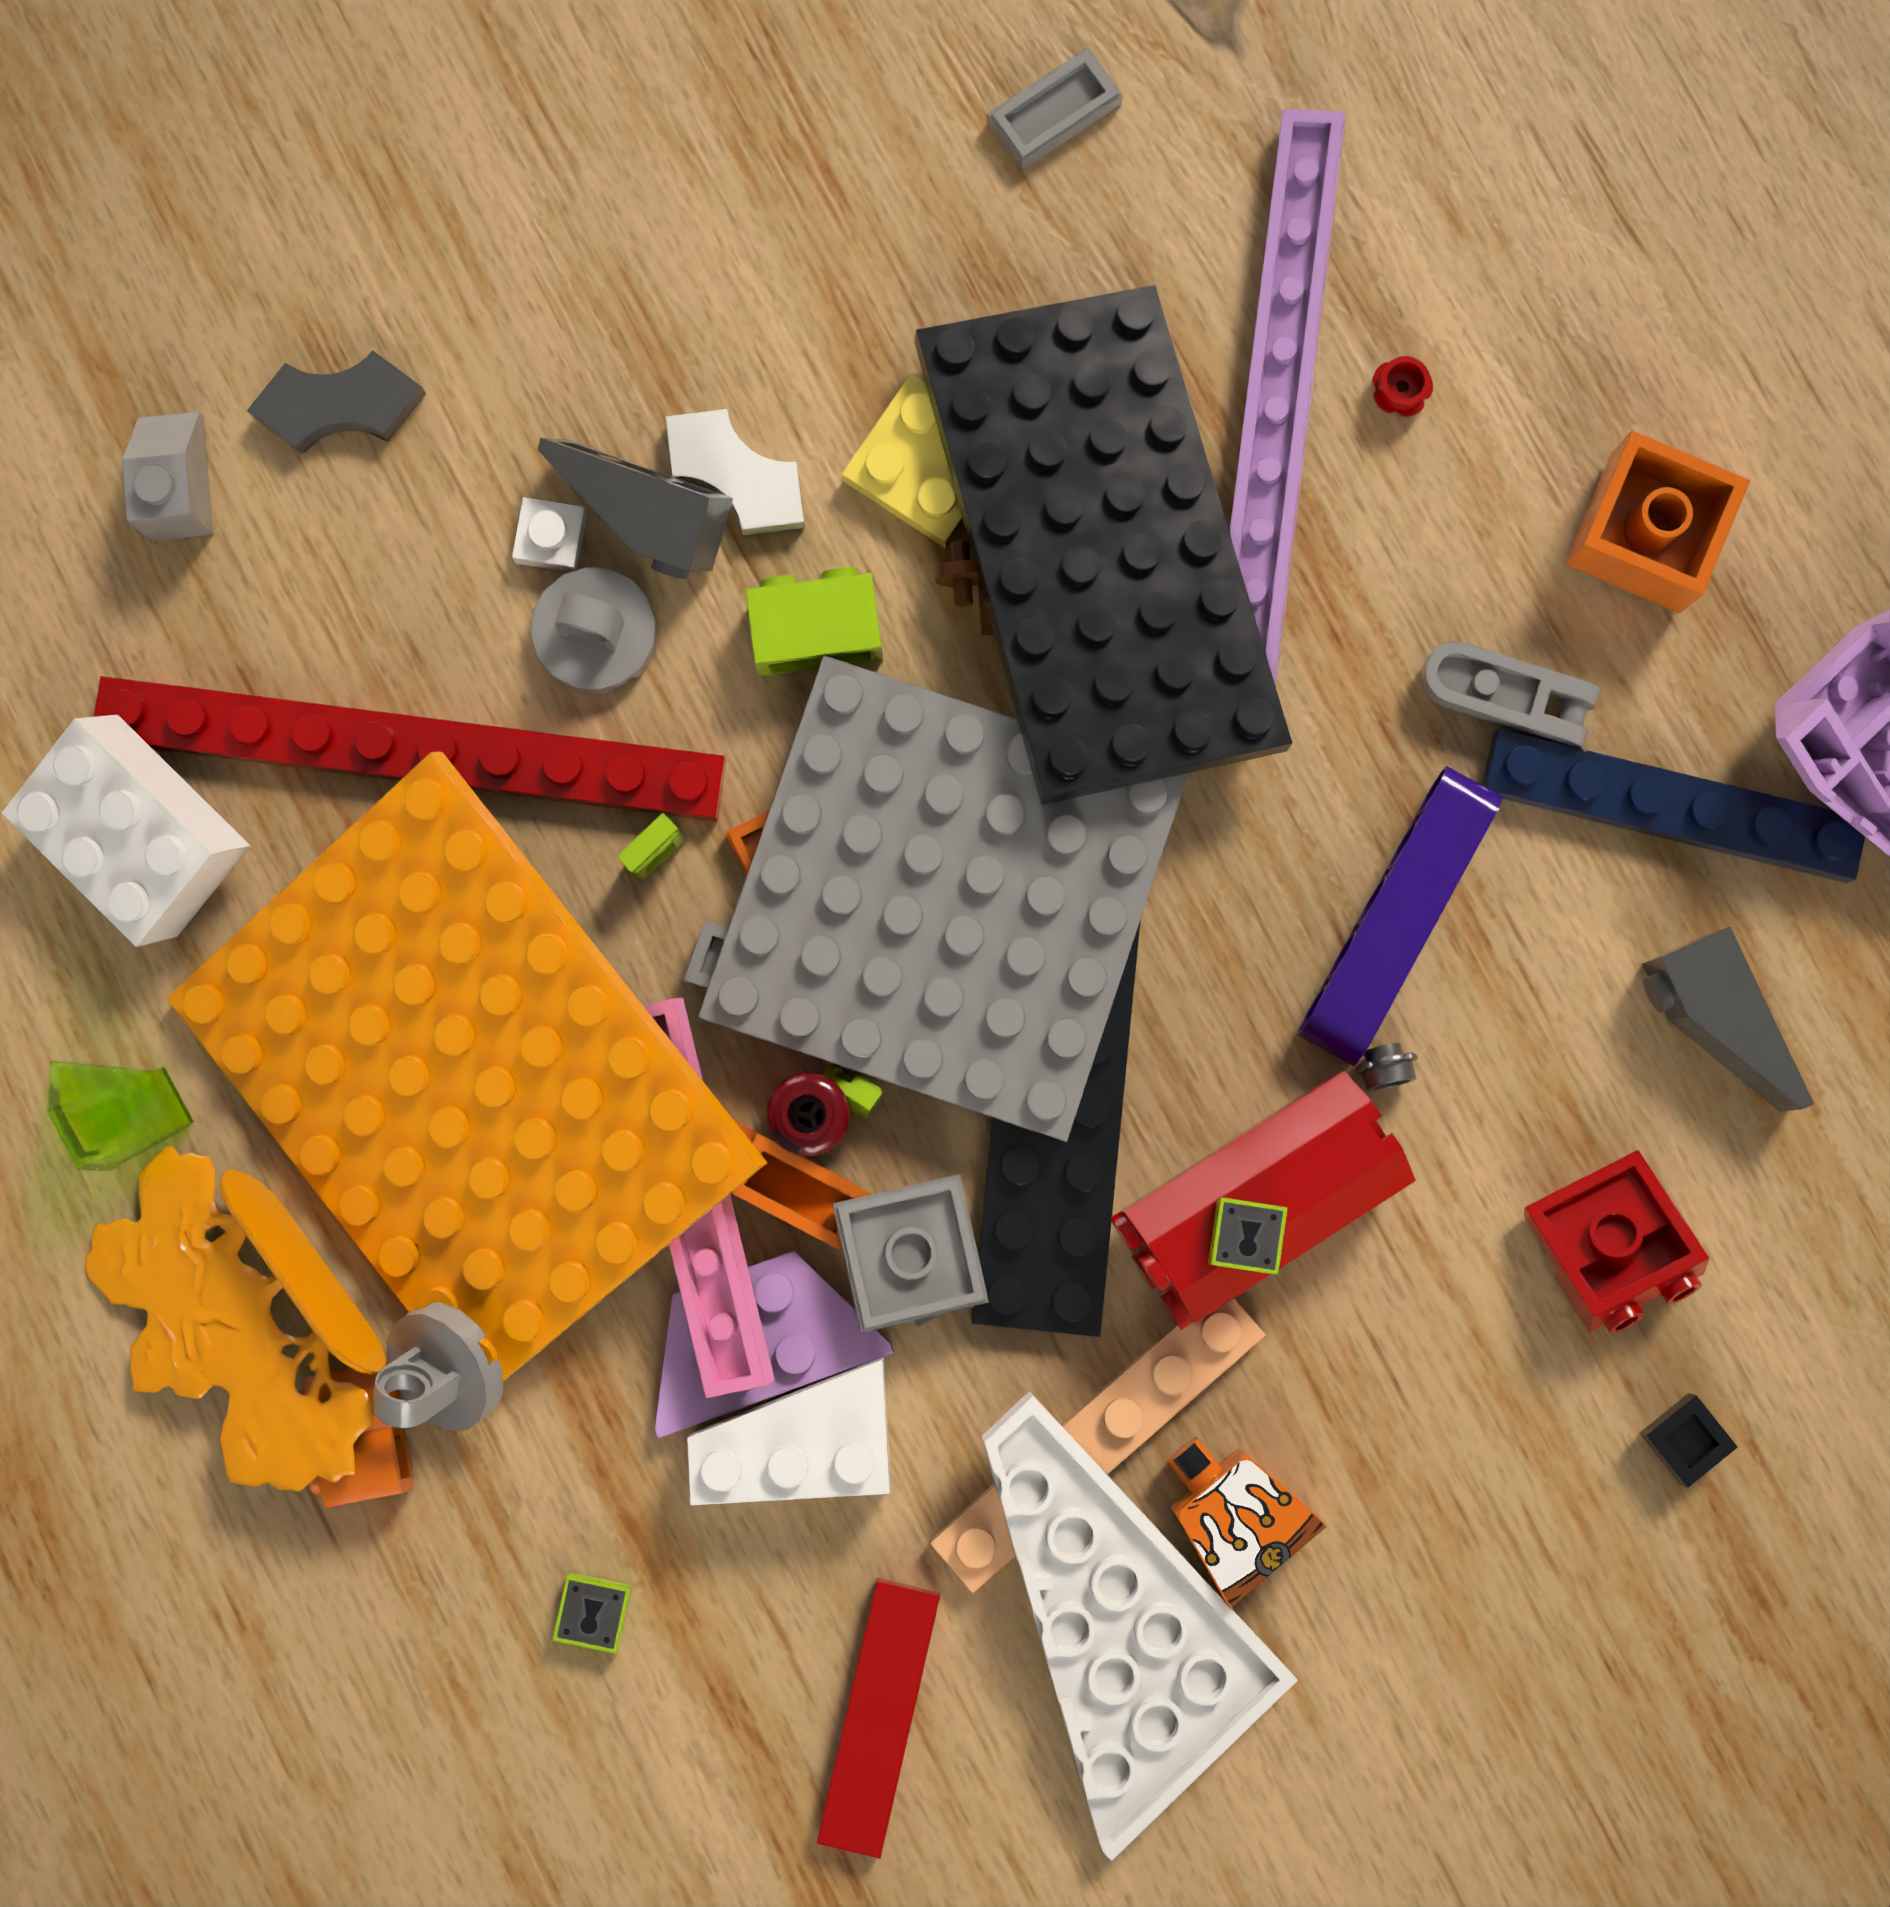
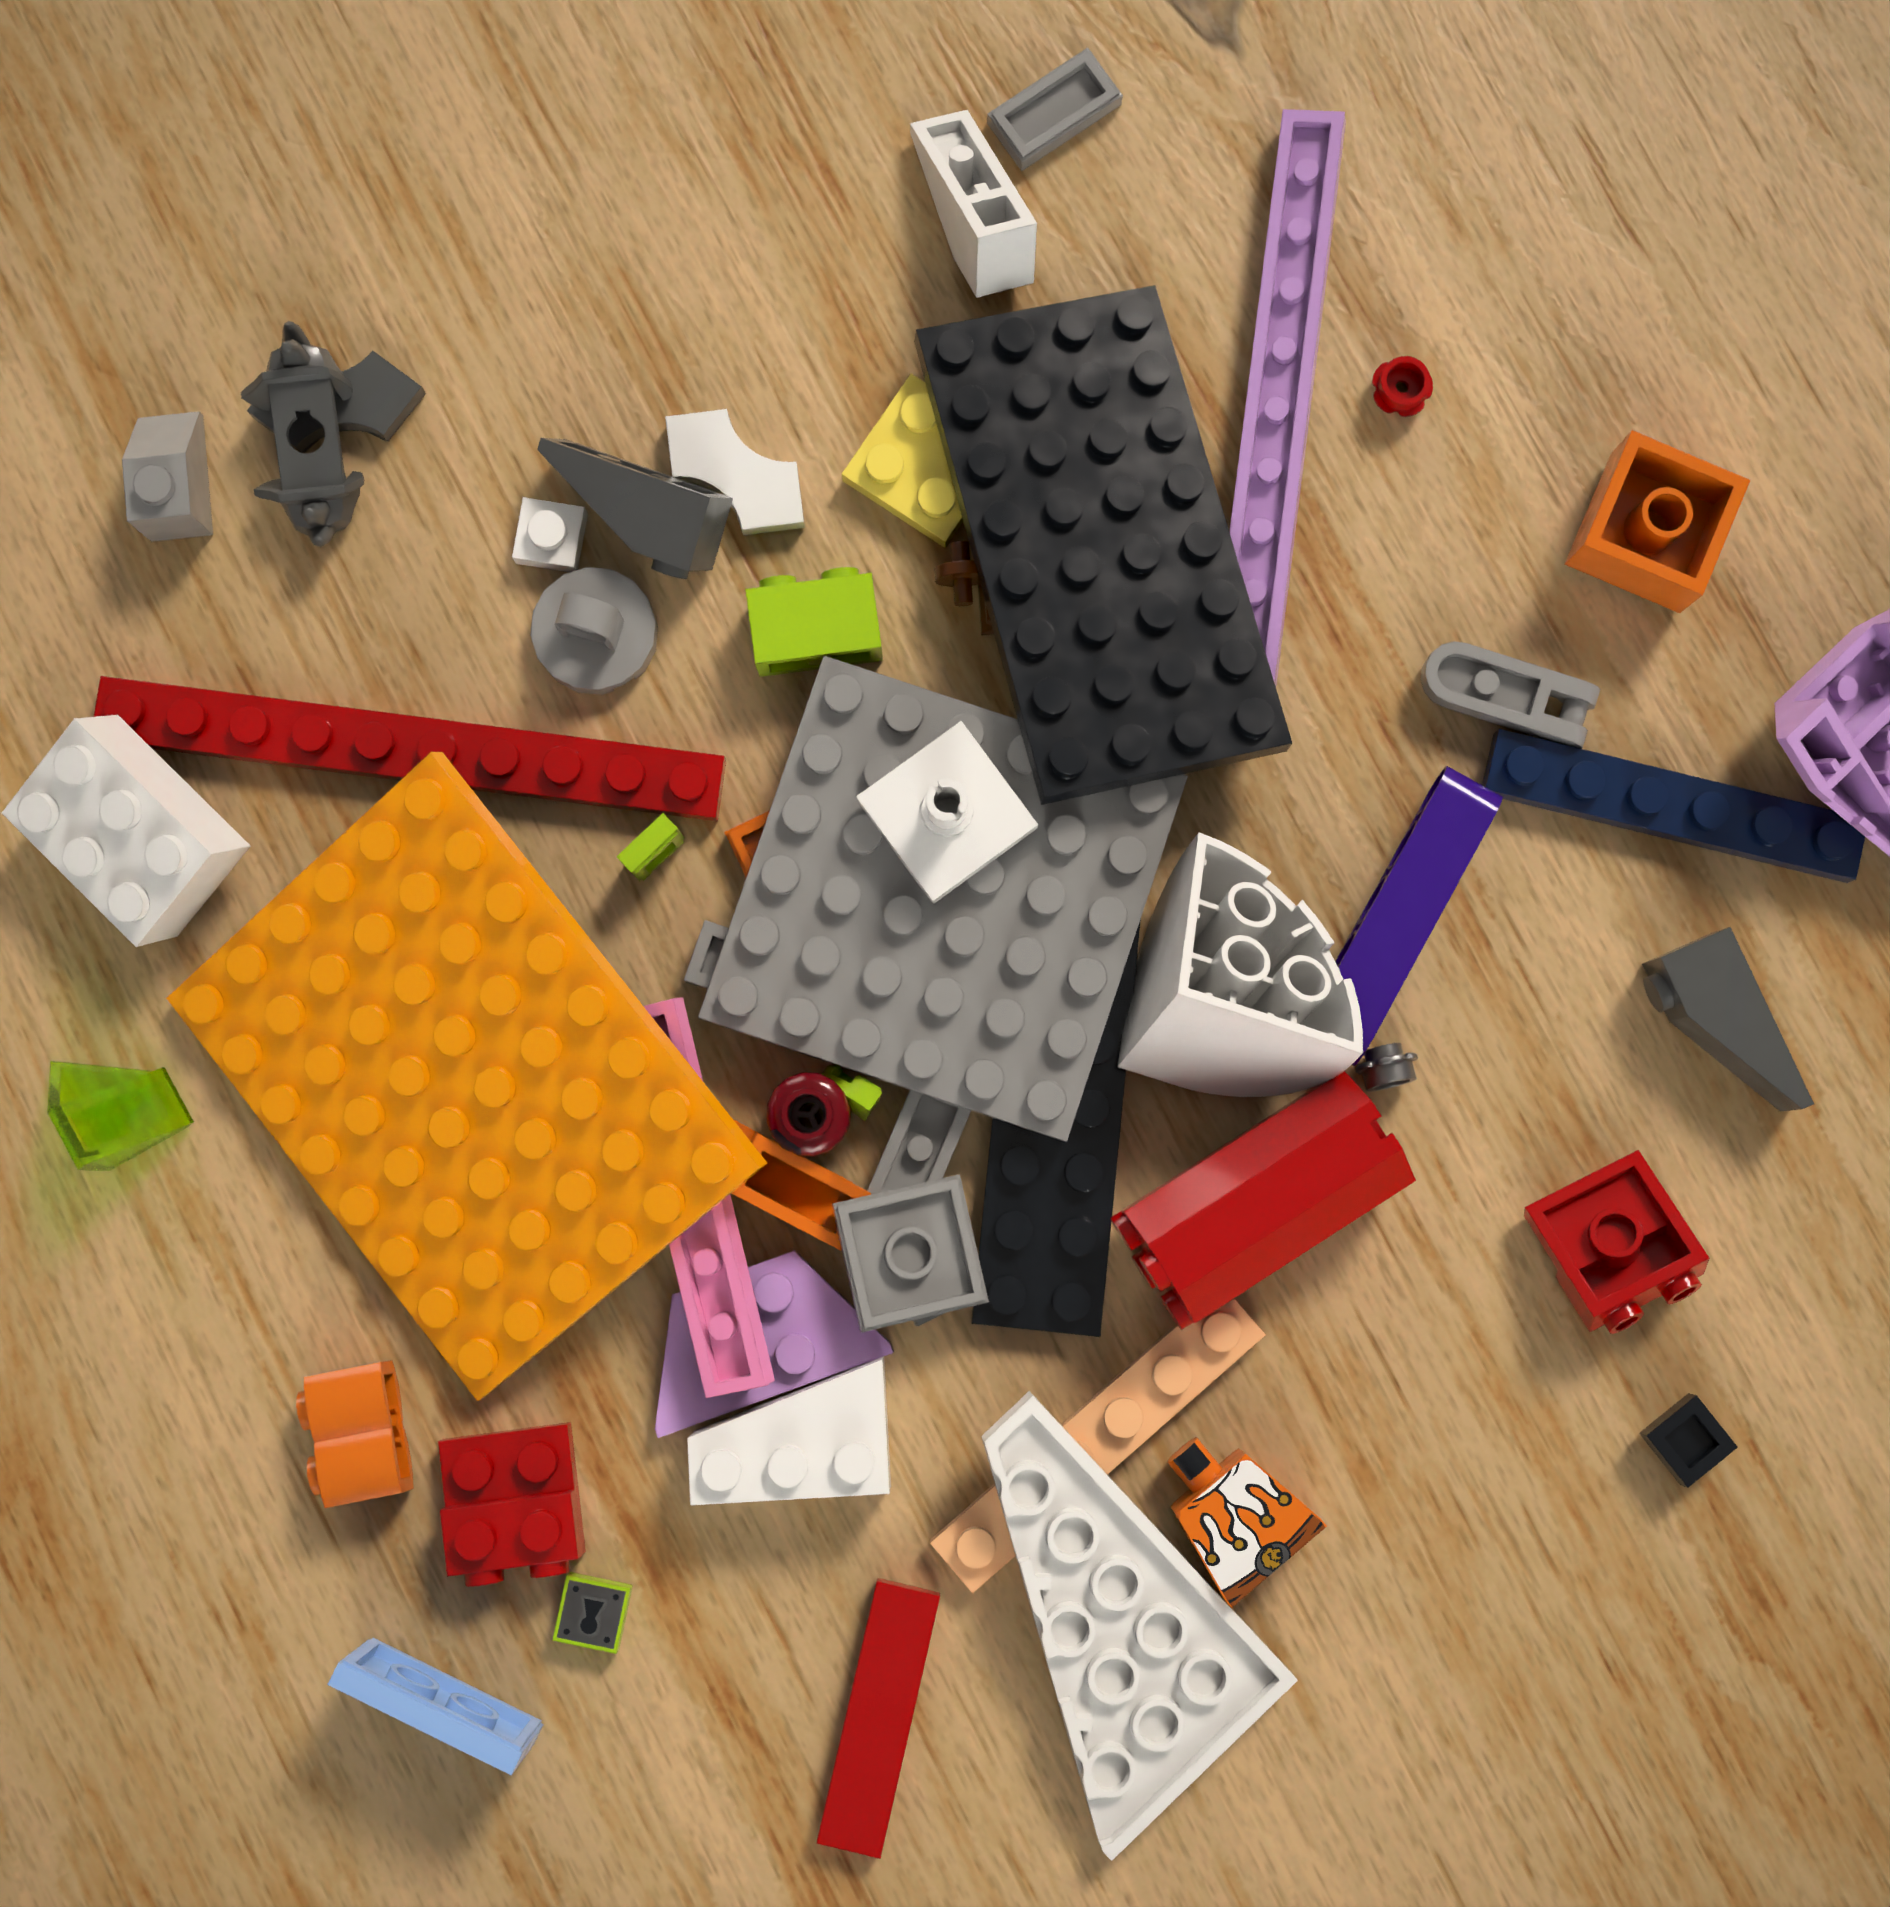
light orange plant [84,1146,386,1492] -> none
light grey tile [372,1302,503,1431] -> none
tile [1208,1197,1288,1275] -> none
none -> dark grey piece [241,321,364,547]
none -> light blue tile [327,1638,544,1775]
none -> red plate [438,1422,586,1587]
none -> white tile [856,721,1038,904]
none -> light grey plate [867,1090,971,1194]
none -> white slope [910,110,1037,298]
none -> white brick [1118,832,1363,1097]

